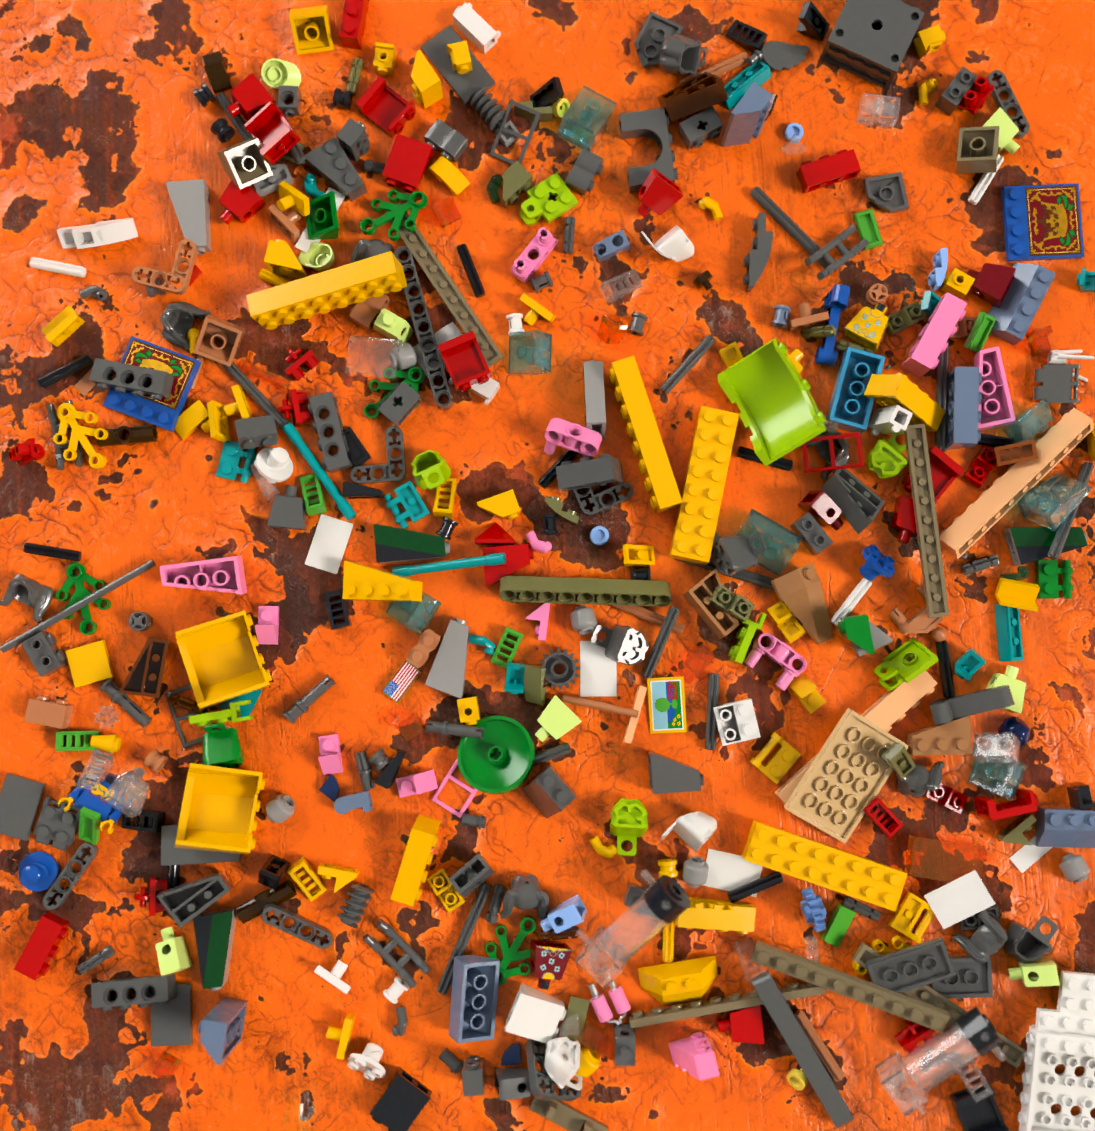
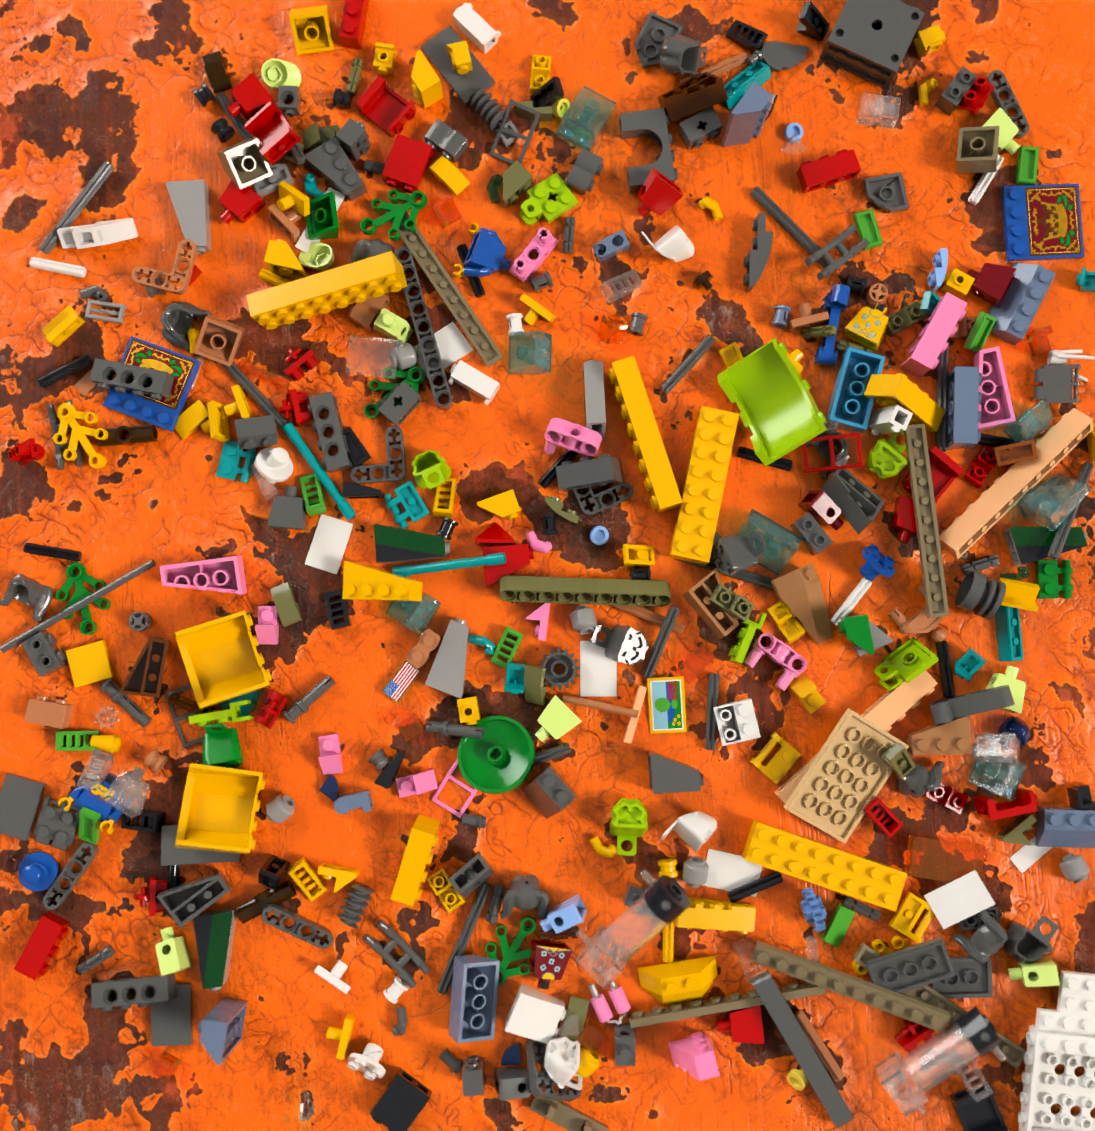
dark grey axle [354,751,375,791] -> none
red panel [437,331,492,392] -> none
none -> dark grey axle [39,161,114,254]
none -> light grey tile [85,299,127,325]
none -> red hips [253,689,289,729]
none -> olive slope [270,582,302,627]
none -> olive slope [302,122,340,152]
none -> blue torso [453,223,511,278]
none -> yellow slope [530,55,551,94]
none -> black bush [844,274,867,294]
none -> dark grey wheel [955,570,1006,620]
none -> bright green tile [1015,145,1039,185]

